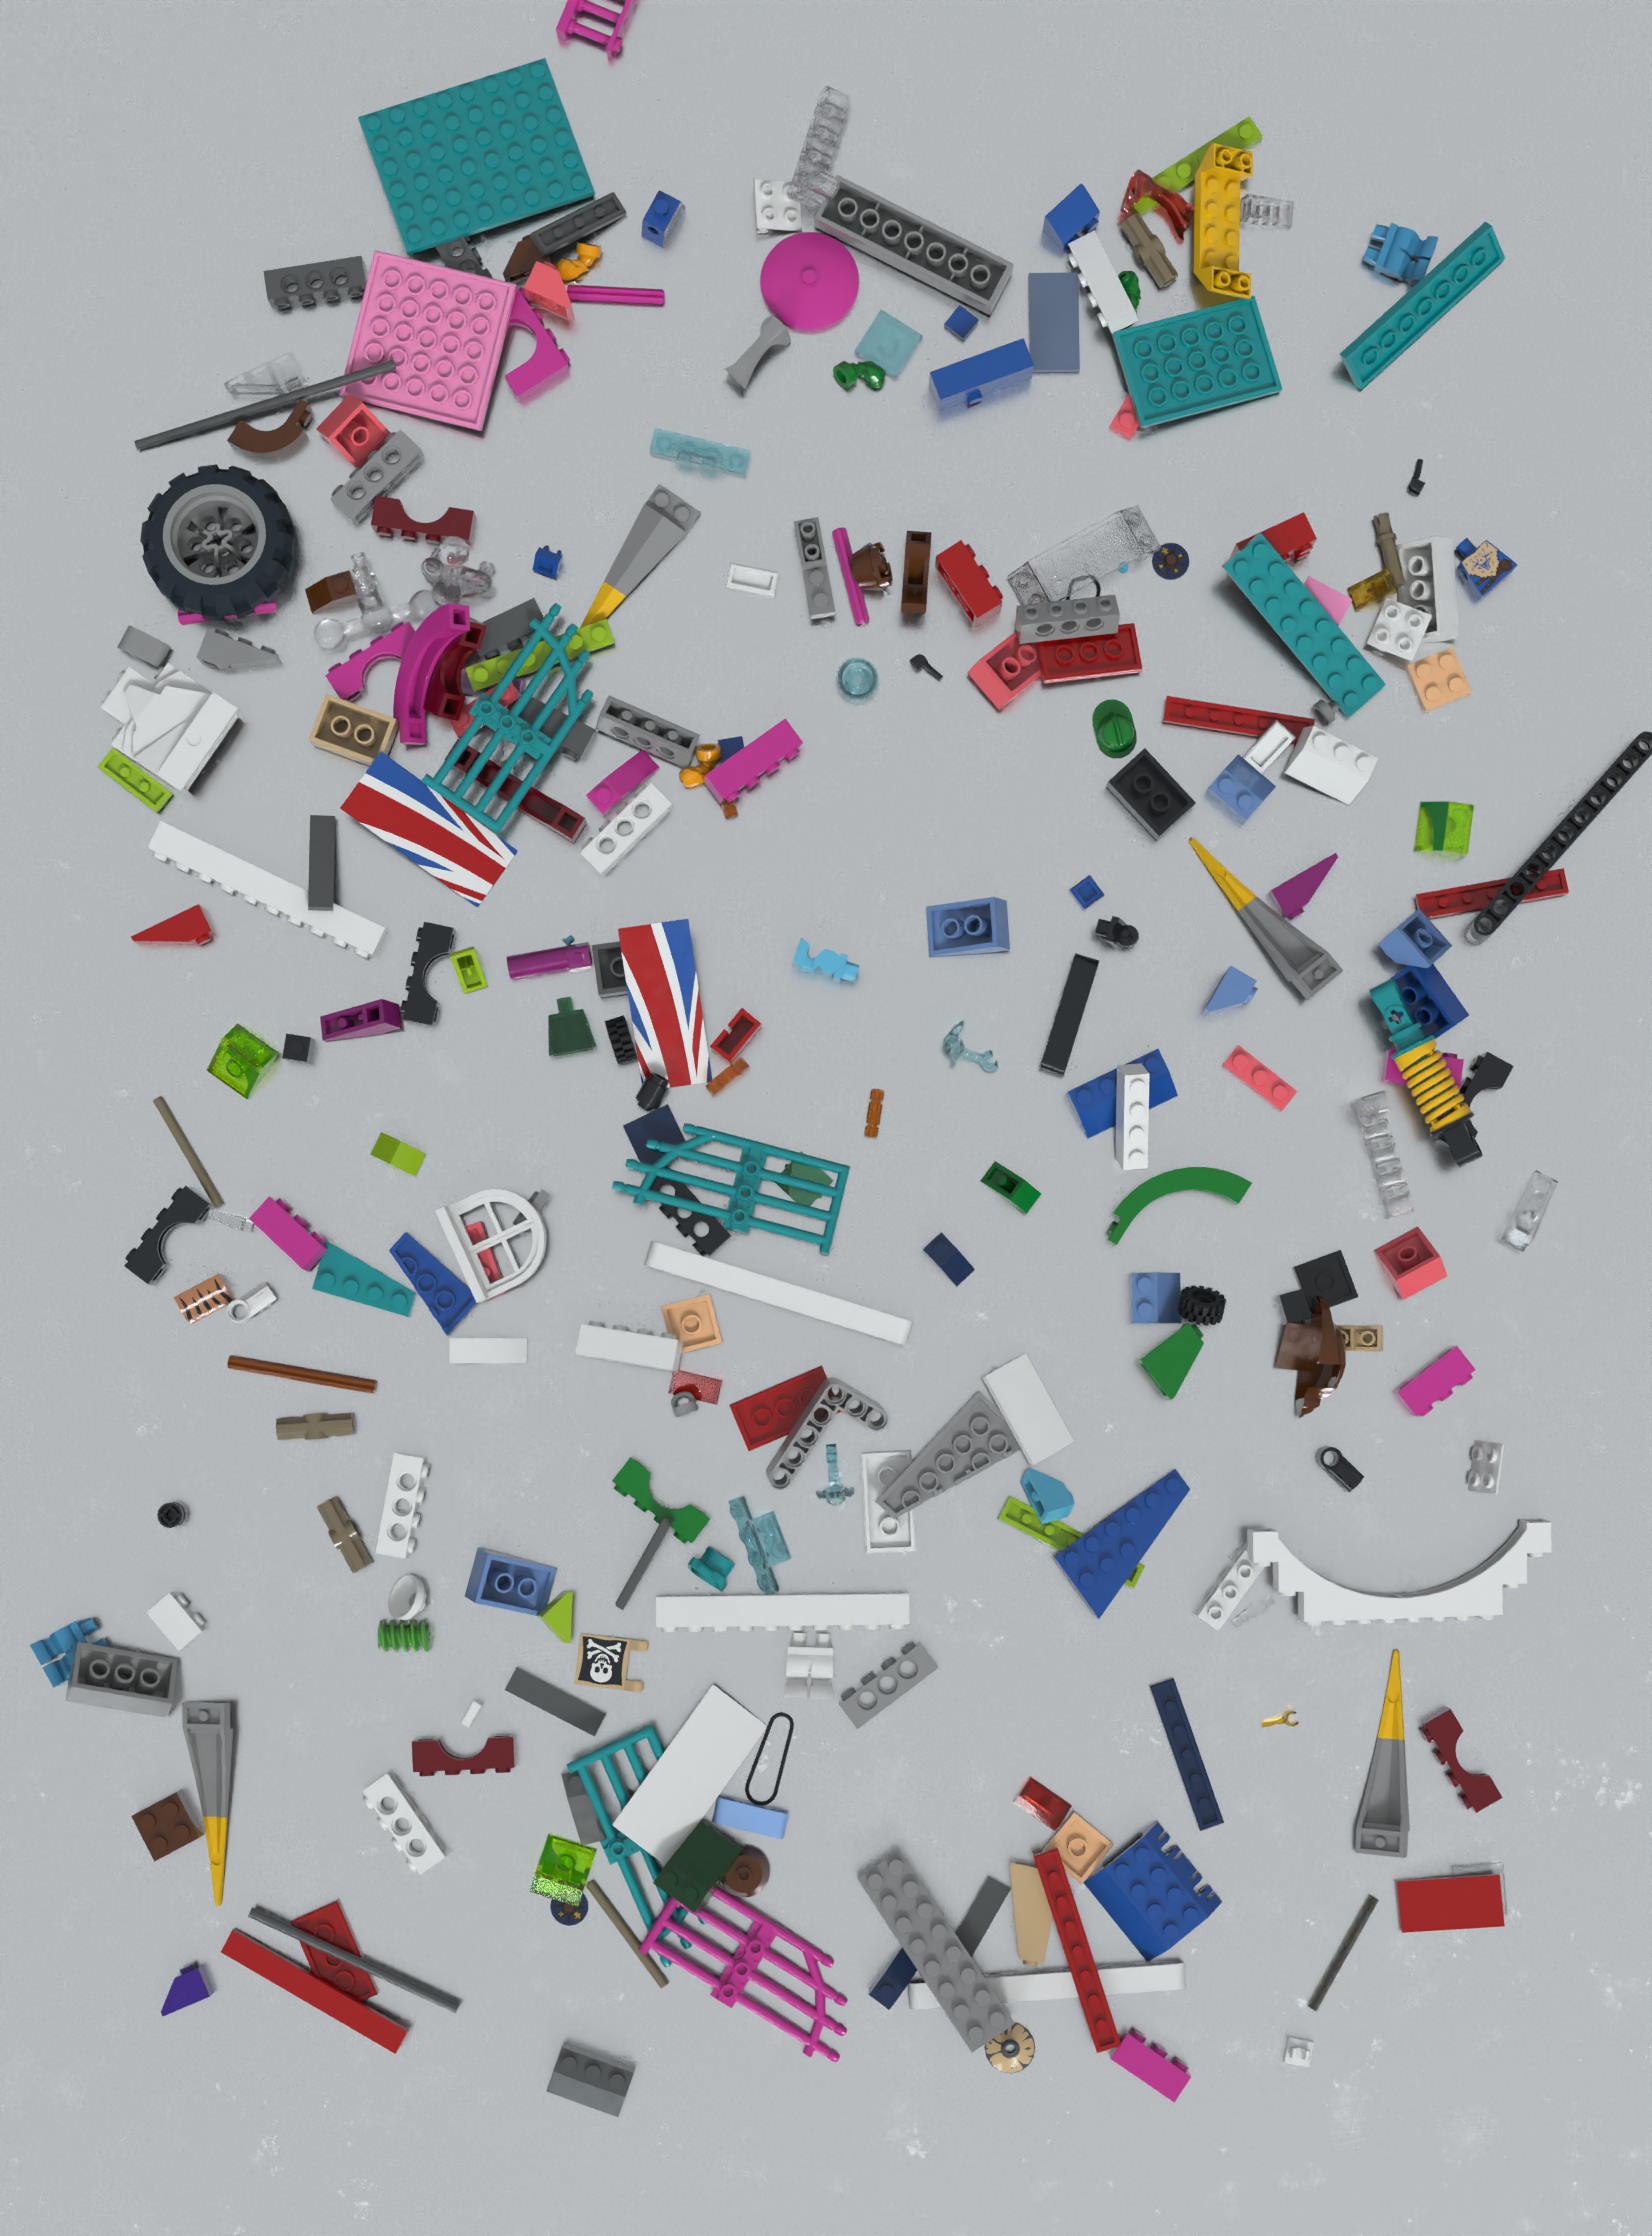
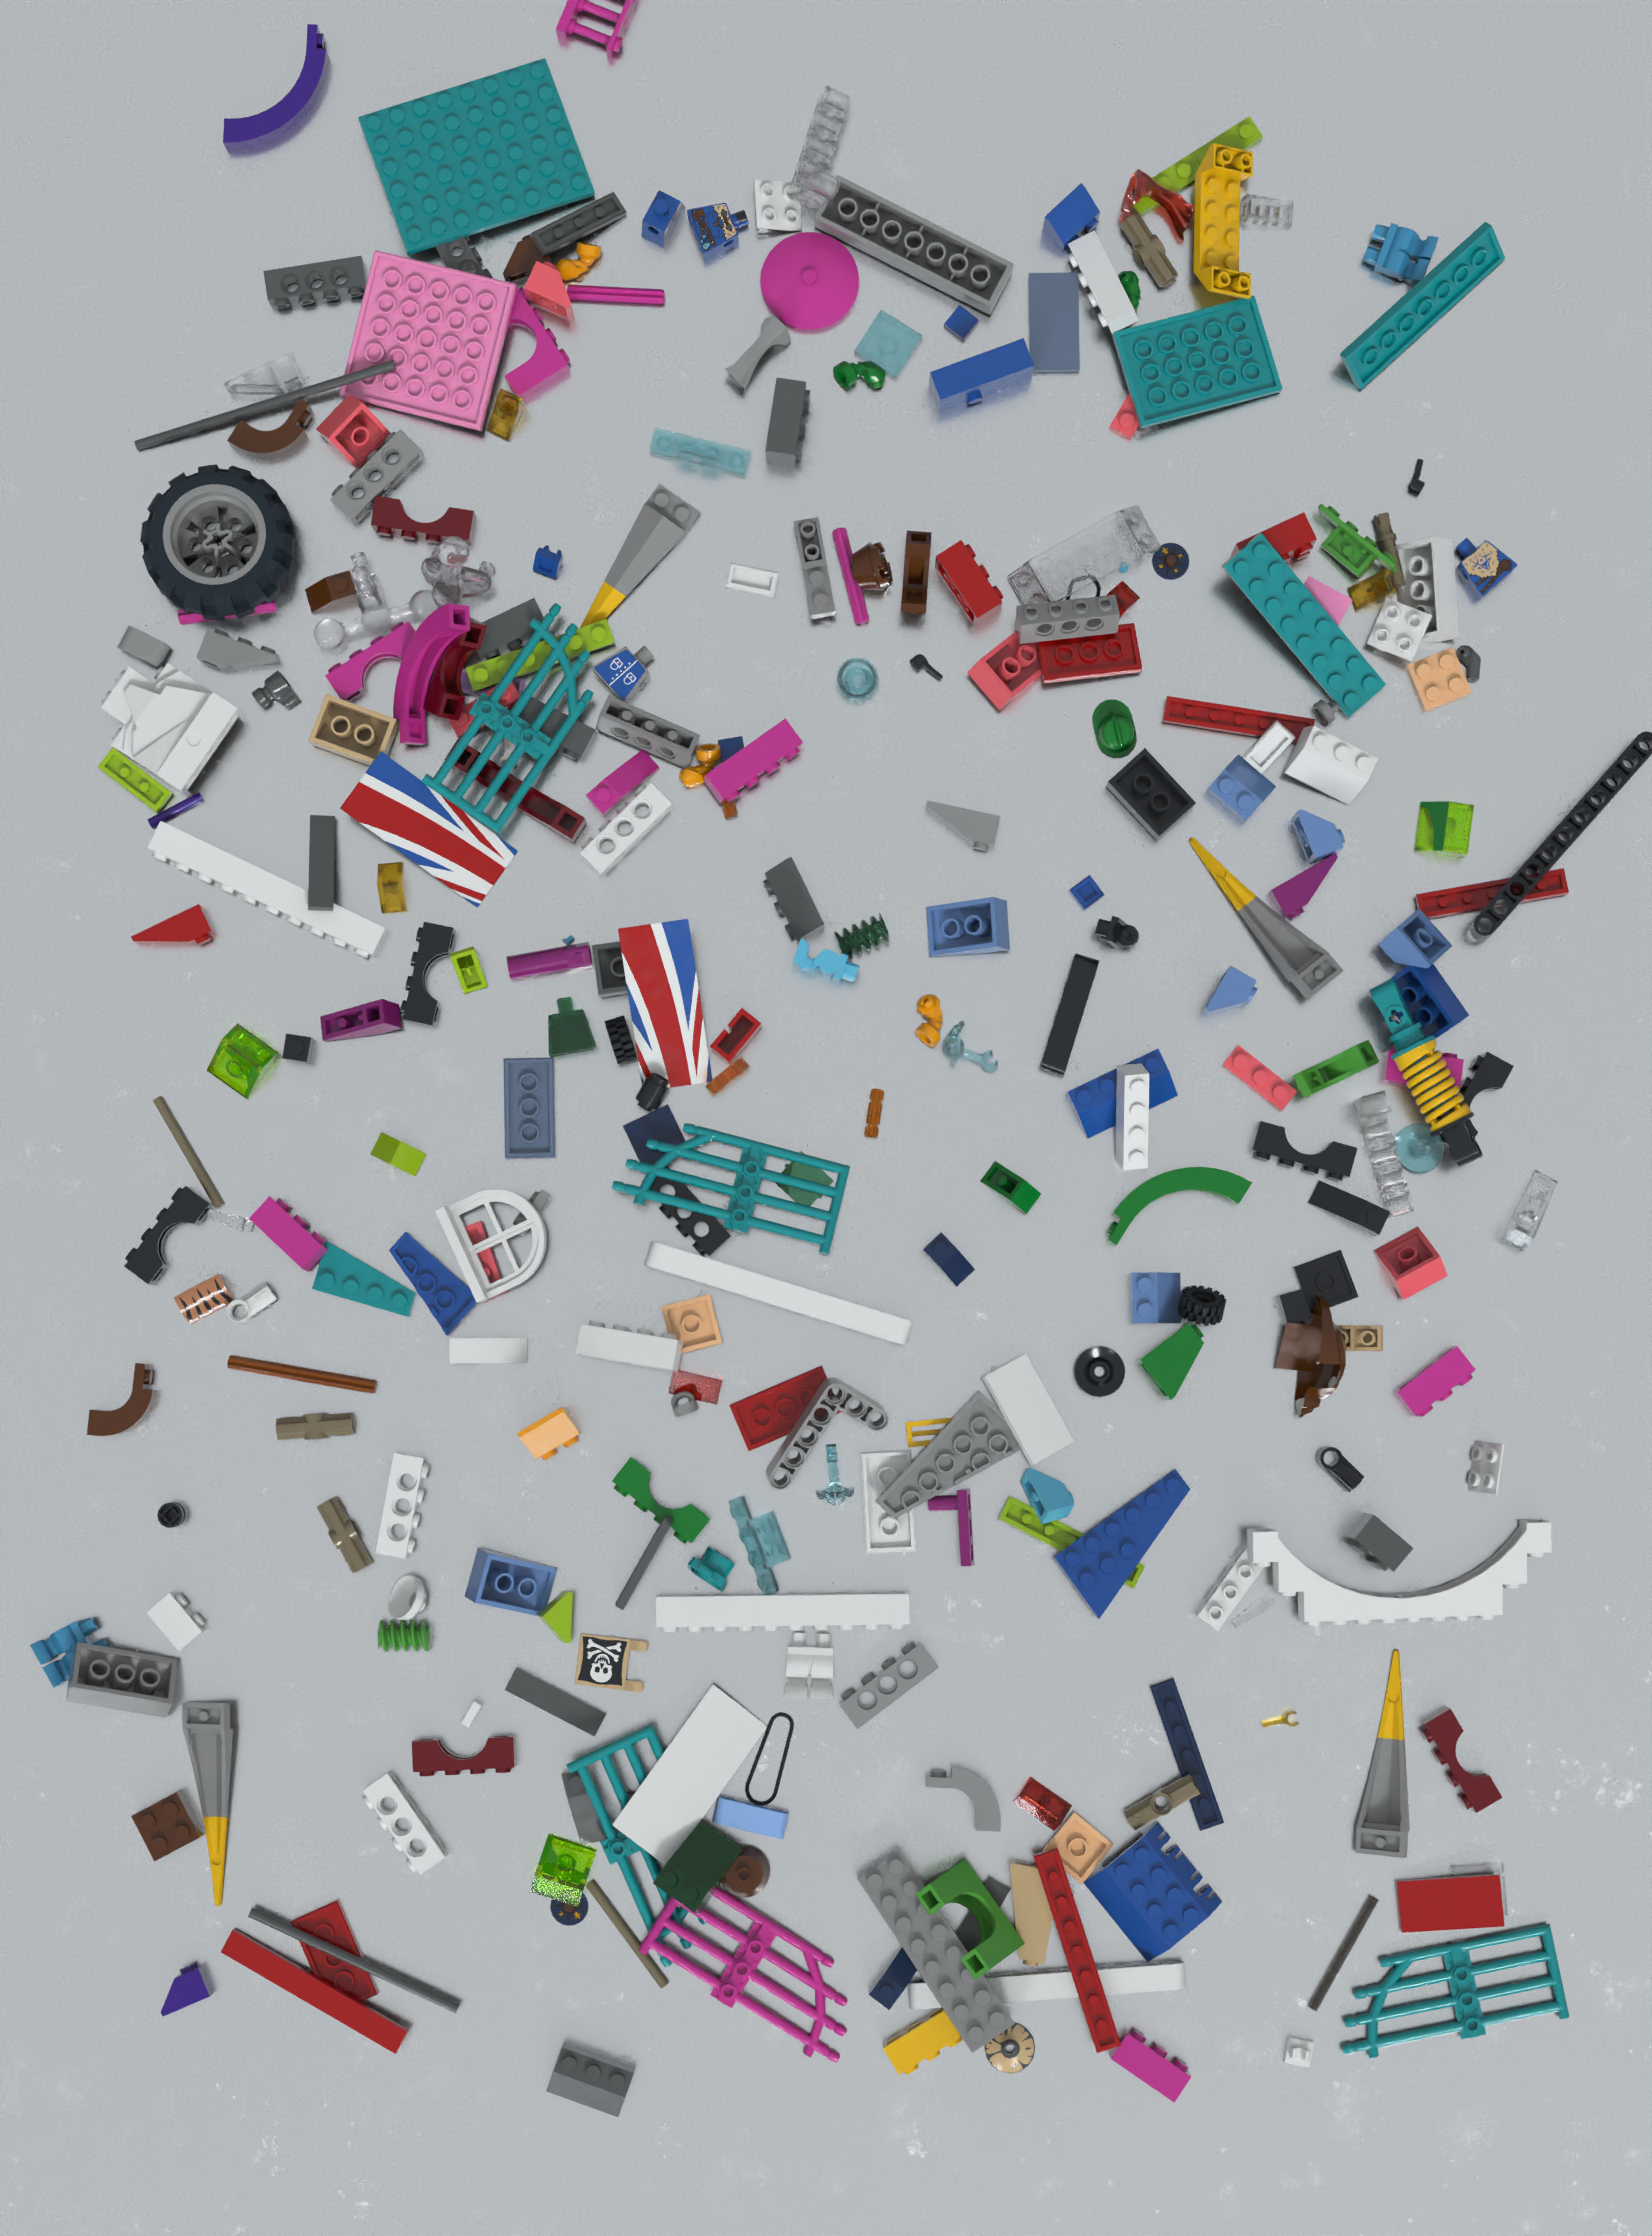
none -> reddish brown arch [87,1363,157,1436]
none -> dark purple piece [147,792,204,828]
none -> dark purple arch [223,24,329,150]
none -> dark grey piece [252,670,300,709]
none -> clear yellow slope [377,862,407,914]
none -> clear yellow slope [487,388,526,441]
none -> sand blue tile [503,1057,556,1159]
none -> light orange slope [517,1407,581,1460]
none -> torso [592,646,654,703]
none -> torso [687,203,749,260]
none -> dark grey slope [763,857,825,943]
none -> dark grey brick [765,377,811,466]
none -> clear green piece [834,913,890,959]
none -> yellow brick [883,2008,962,2075]
none -> yellow tile [906,1417,953,1447]
none -> light orange arm [915,994,944,1047]
none -> bright green arch [915,1859,1025,1980]
none -> light grey slope [925,801,1000,851]
none -> light grey arch [925,1765,1001,1832]
none -> magenta piece [928,1489,974,1567]
none -> black dish [1075,1346,1125,1397]
none -> clear red slope [1106,581,1140,618]
none -> dark tan piece [1124,1773,1201,1830]
none -> black arch [1250,1121,1357,1181]
none -> medium blue slope [1292,809,1345,864]
none -> bright green arch [1293,1039,1379,1098]
none -> black slope [1308,1180,1390,1236]
none -> bright green bracket [1318,504,1397,578]
none -> teal piece [1341,1923,1569,2058]
none -> dark grey brick [1345,1513,1413,1572]
none -> clear light blue dish [1394,1124,1443,1173]
none -> dark grey arm [1457,645,1481,681]

